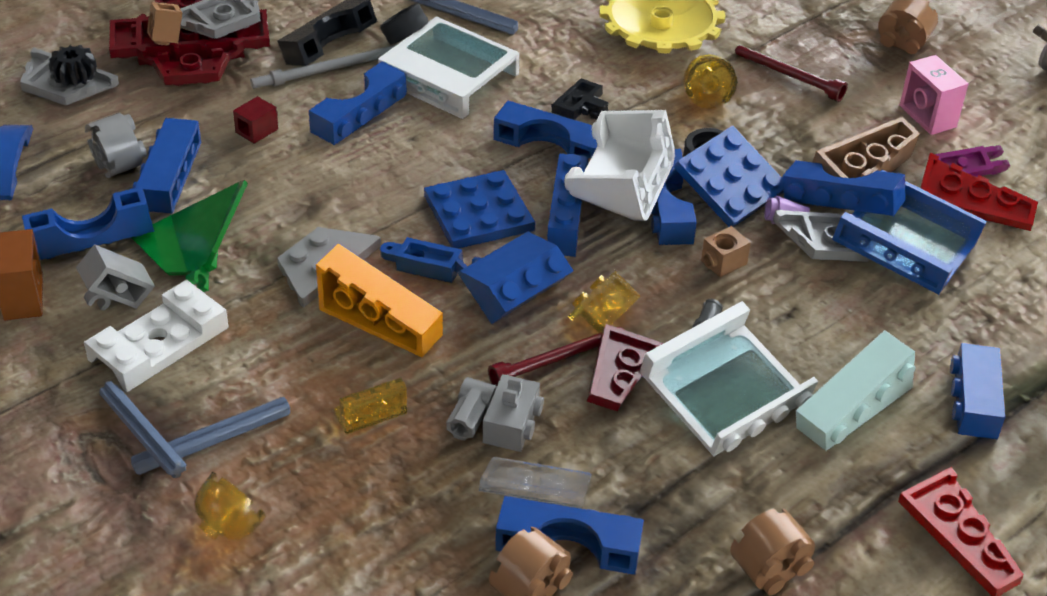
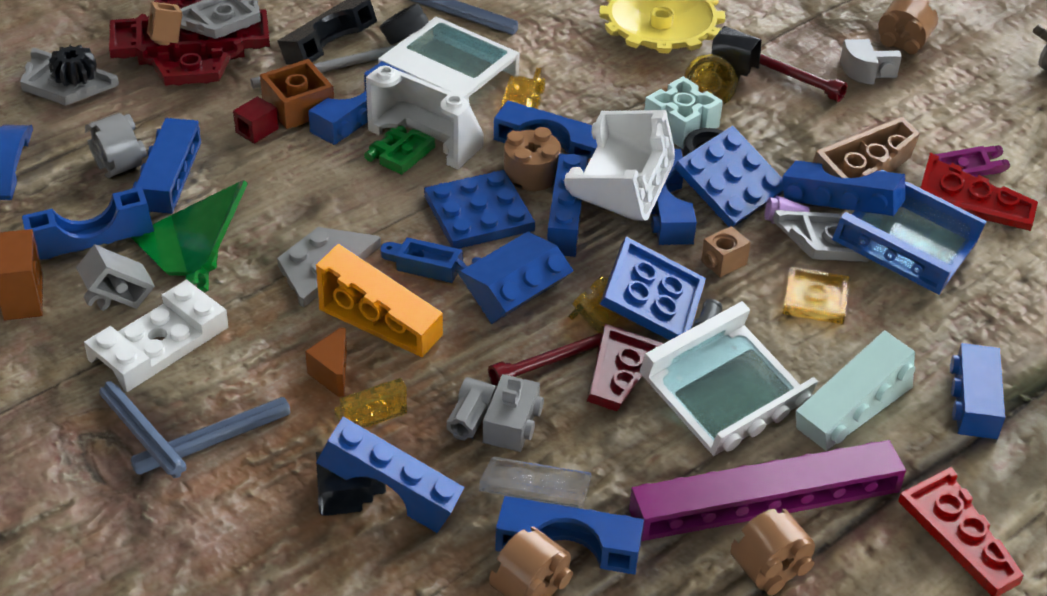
clear yellow cylinder [194,472,266,540] -> none
black hinge [551,78,609,120] -> none
bright pink brick [899,55,968,135] -> none
none -> dark orange brick [260,59,334,129]
none -> dark orange slope [305,328,347,397]
none -> blue arch [316,416,465,533]
none -> black piece [316,451,386,516]
none -> green plate [364,125,436,175]
none -> white windscreen [366,66,484,169]
none -> clear yellow bracket [500,67,546,110]
none -> medium nougat brick [504,127,561,191]
none -> plate [600,237,706,340]
none -> magenta brick [629,440,906,542]
none -> light aqua brick [645,76,723,149]
none -> black piece [709,26,762,88]
none -> clear yellow tile [782,266,850,325]
none -> light grey brick [840,39,902,84]

